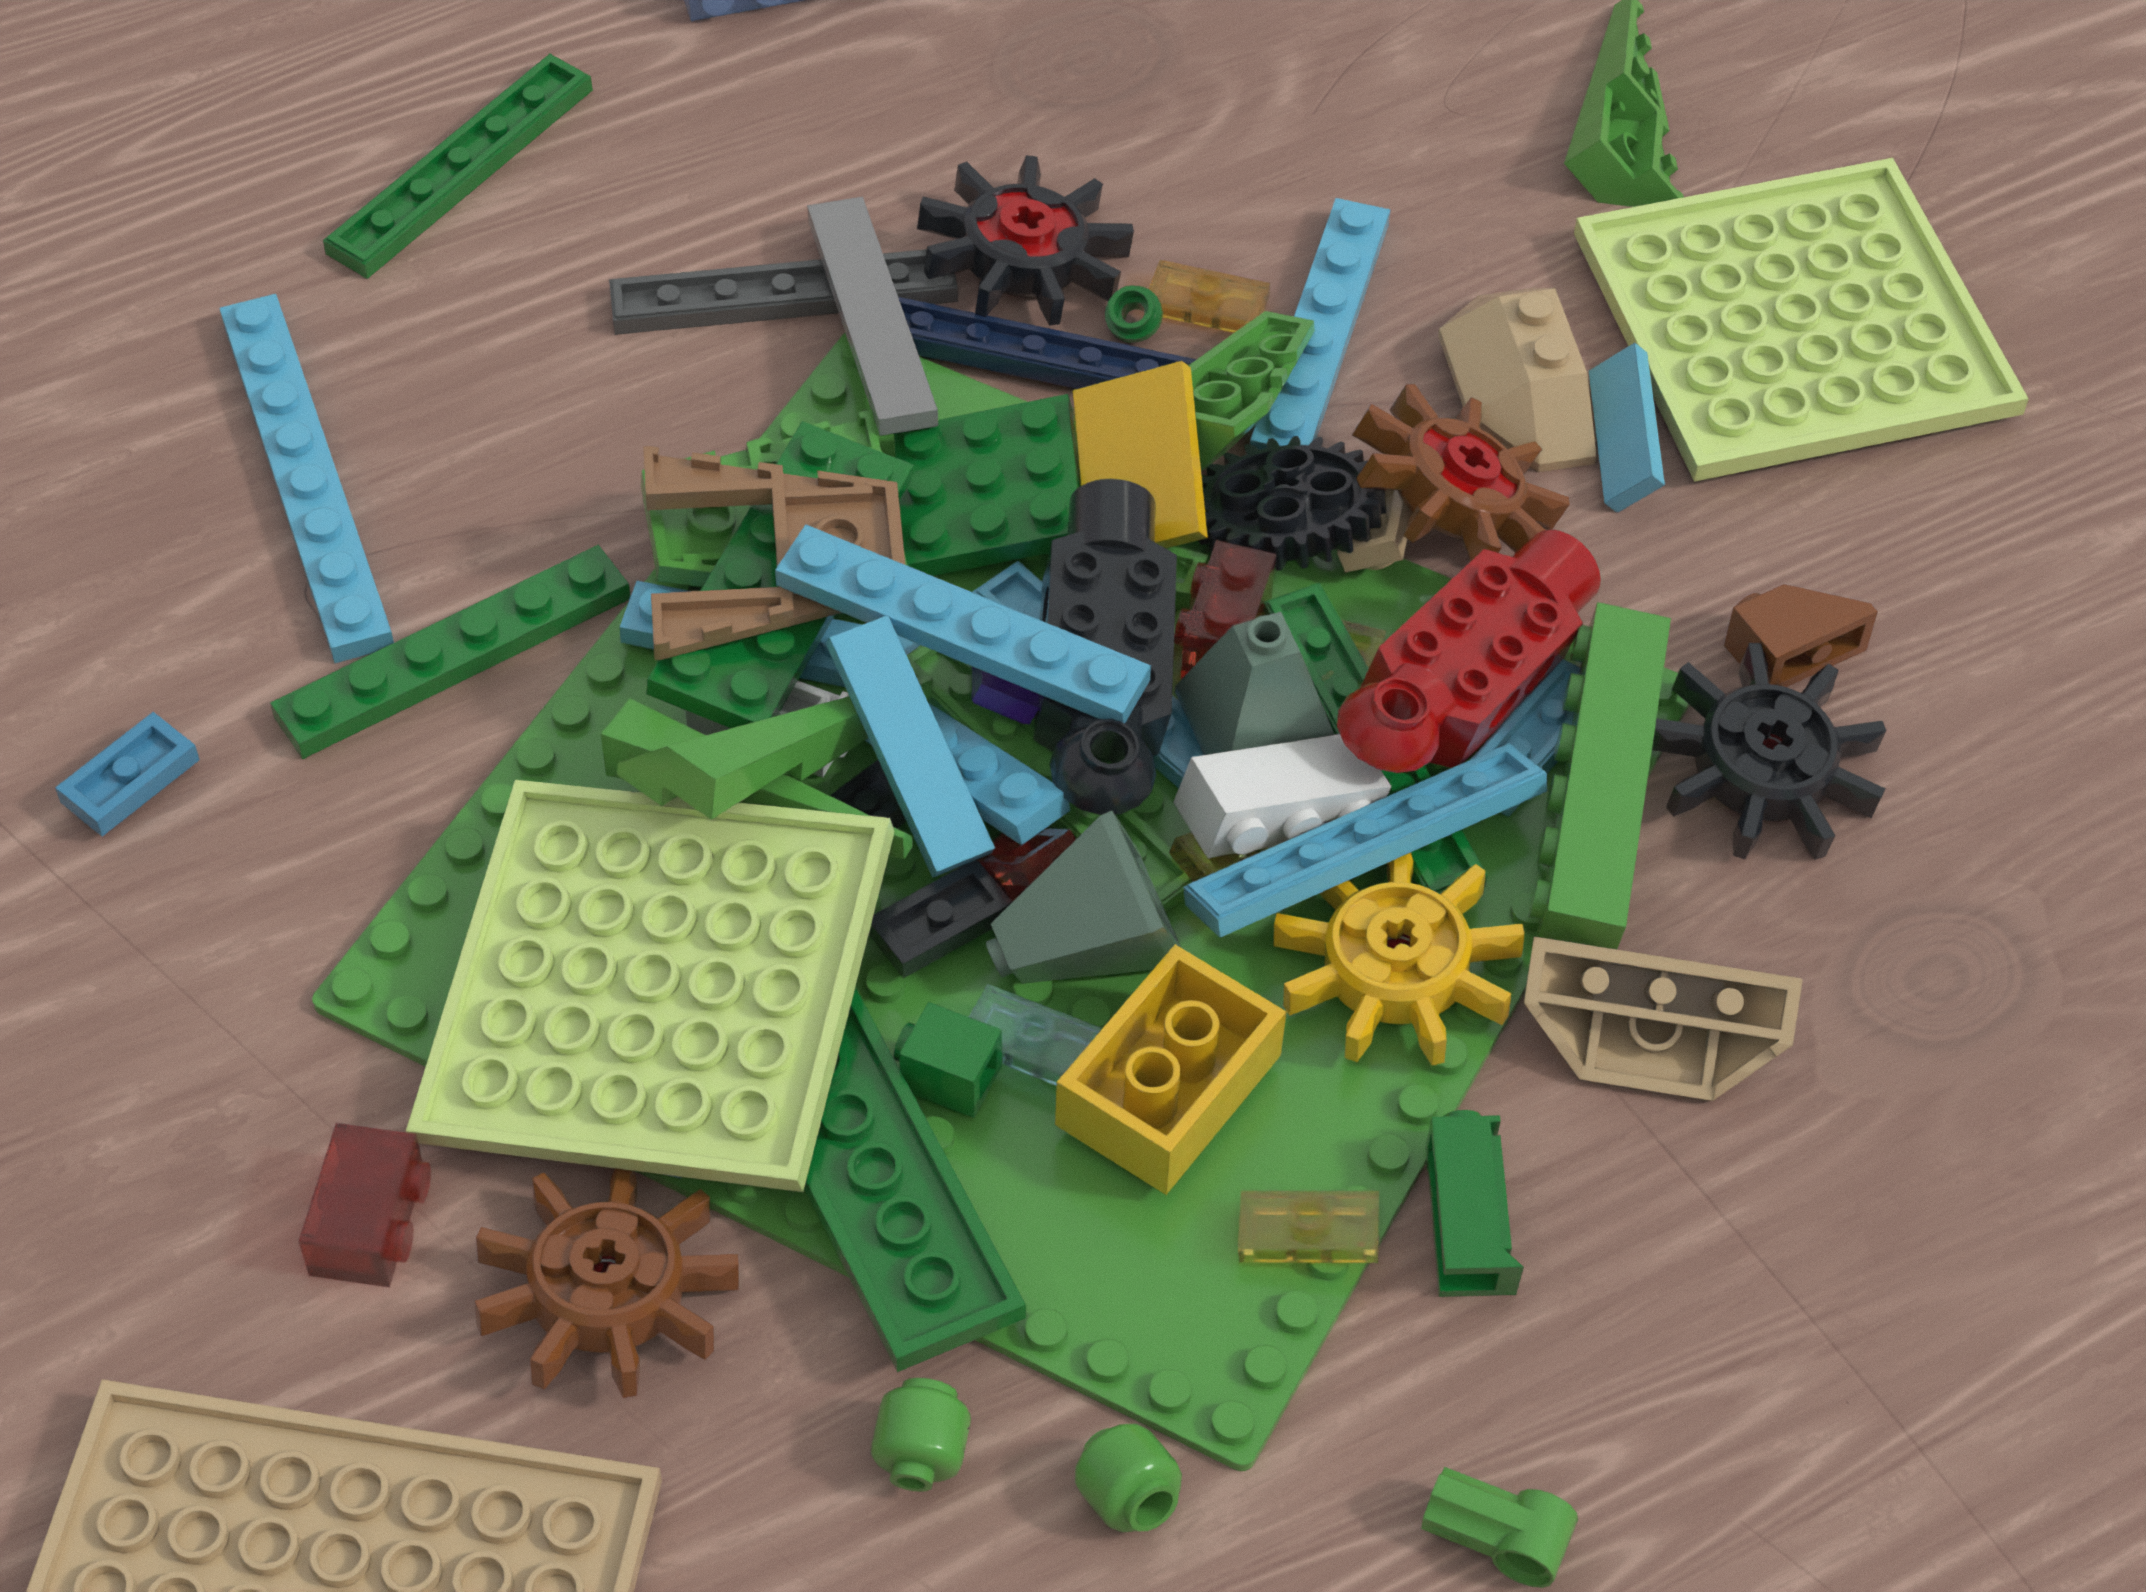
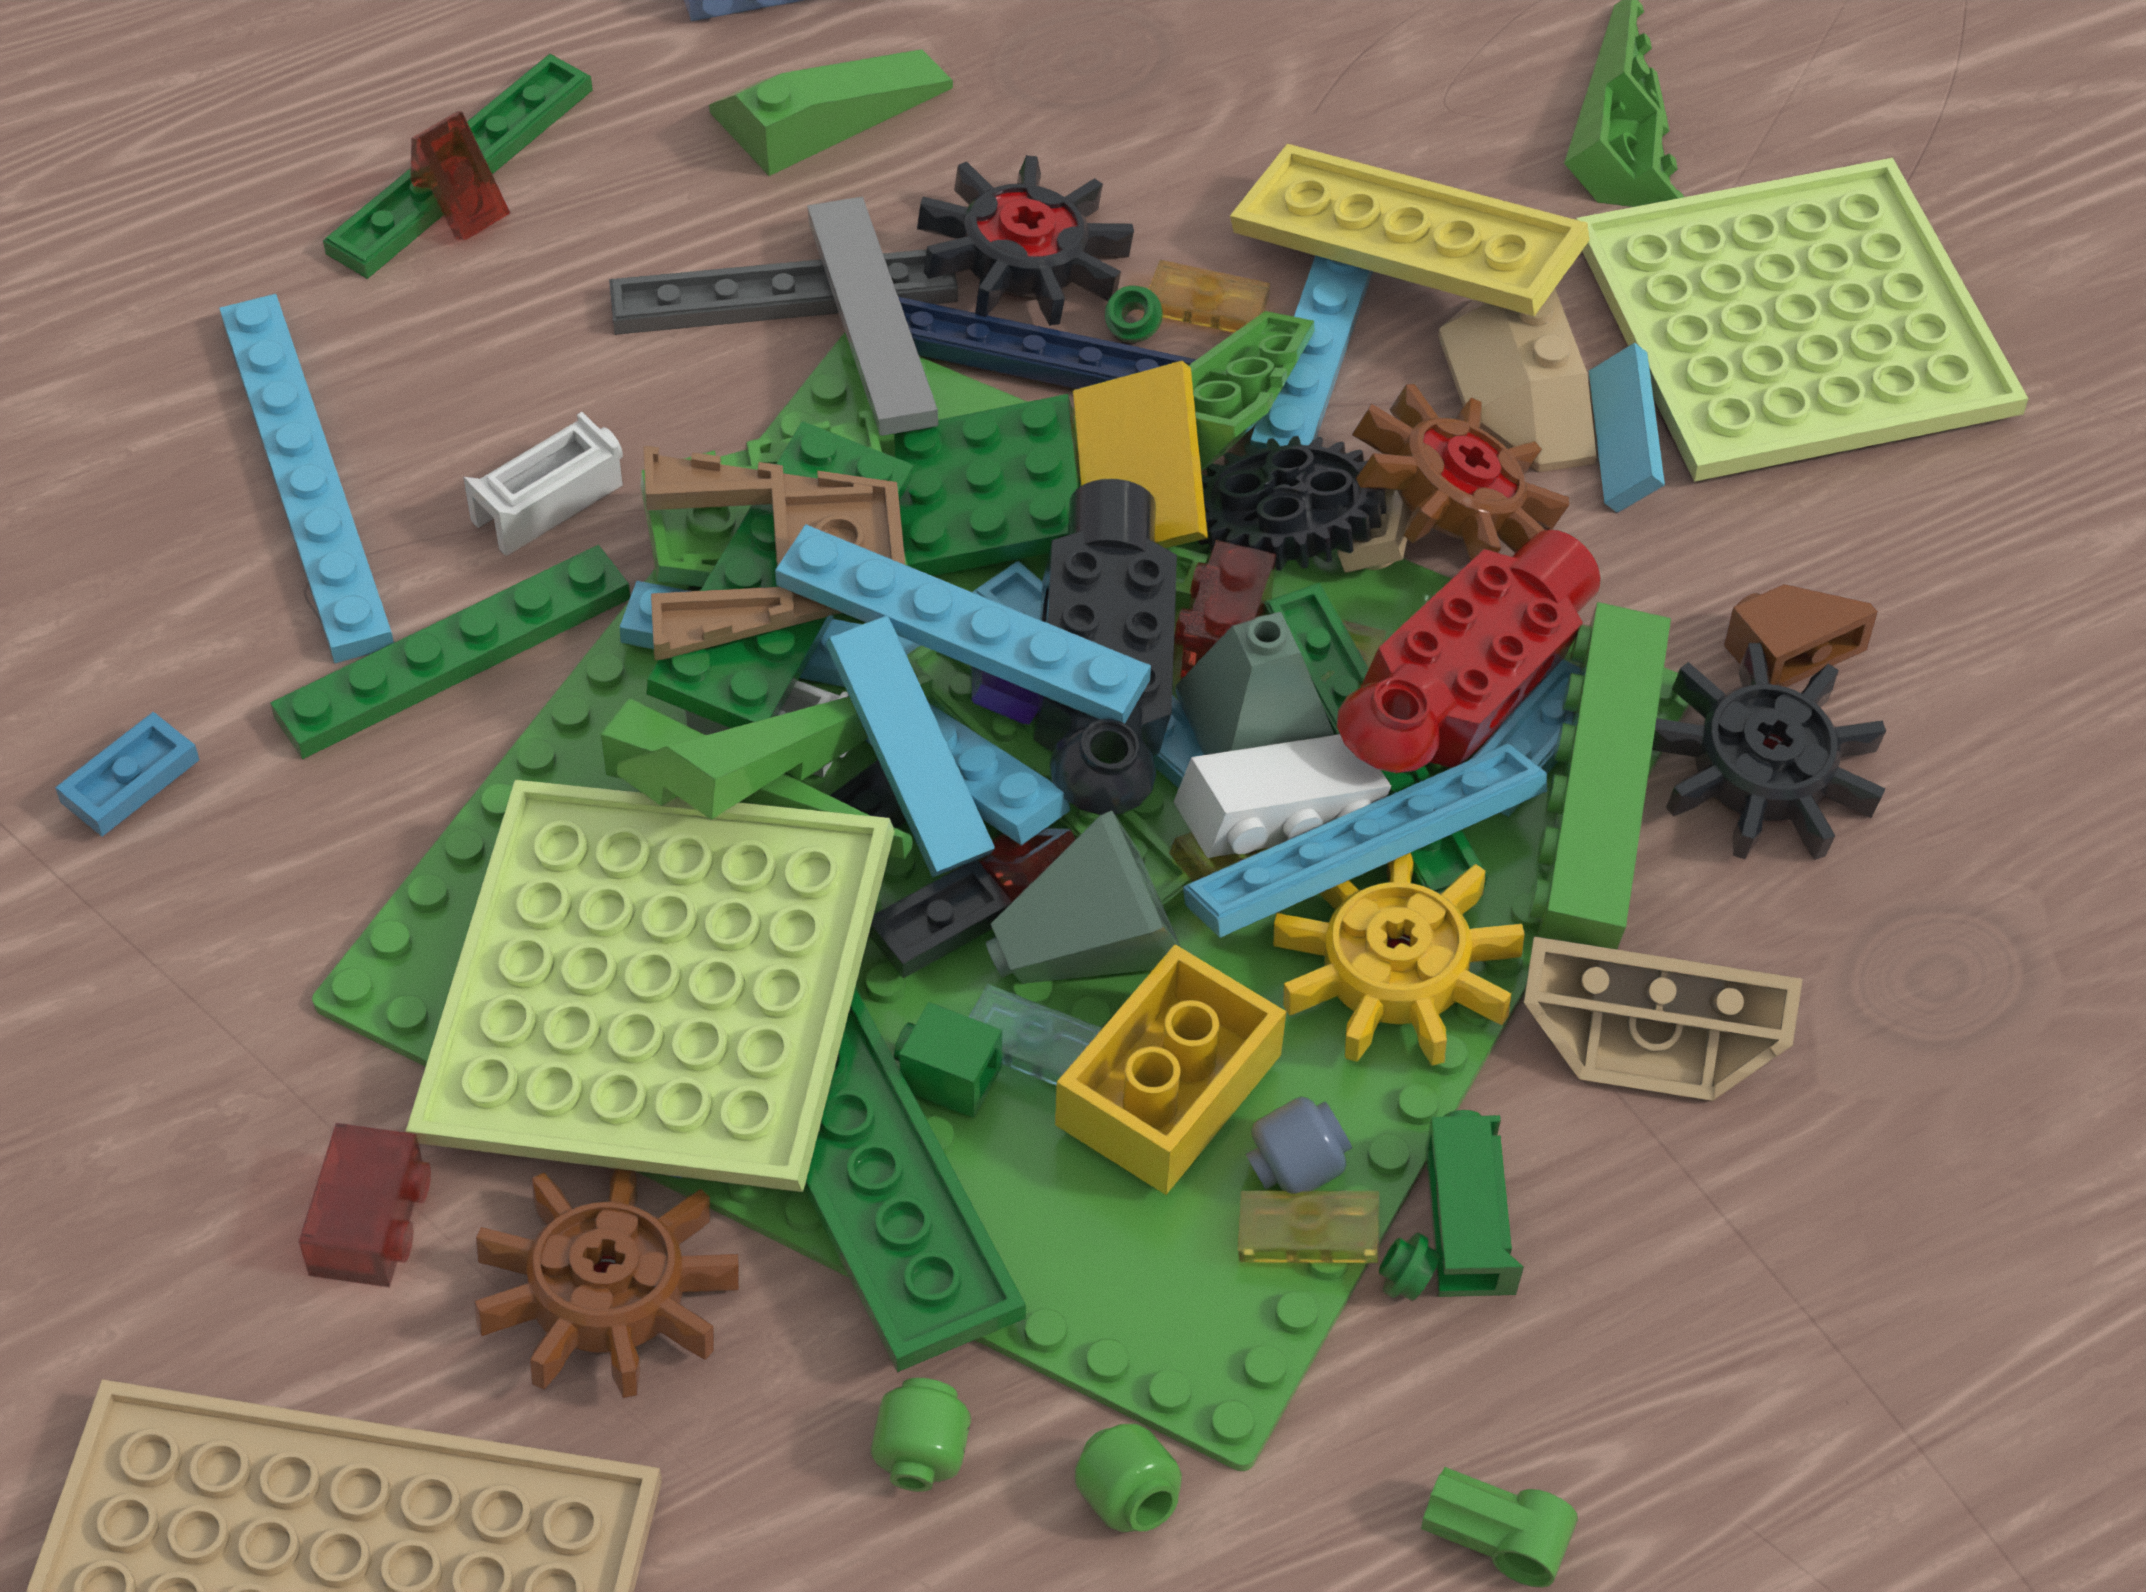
none -> clear red slope [411,111,510,240]
none -> white window [463,412,623,556]
none -> bright green wedge [709,49,953,176]
none -> light yellow plate [1230,144,1590,316]
none -> sand blue head [1246,1096,1352,1199]
none -> green plate [1378,1233,1440,1301]

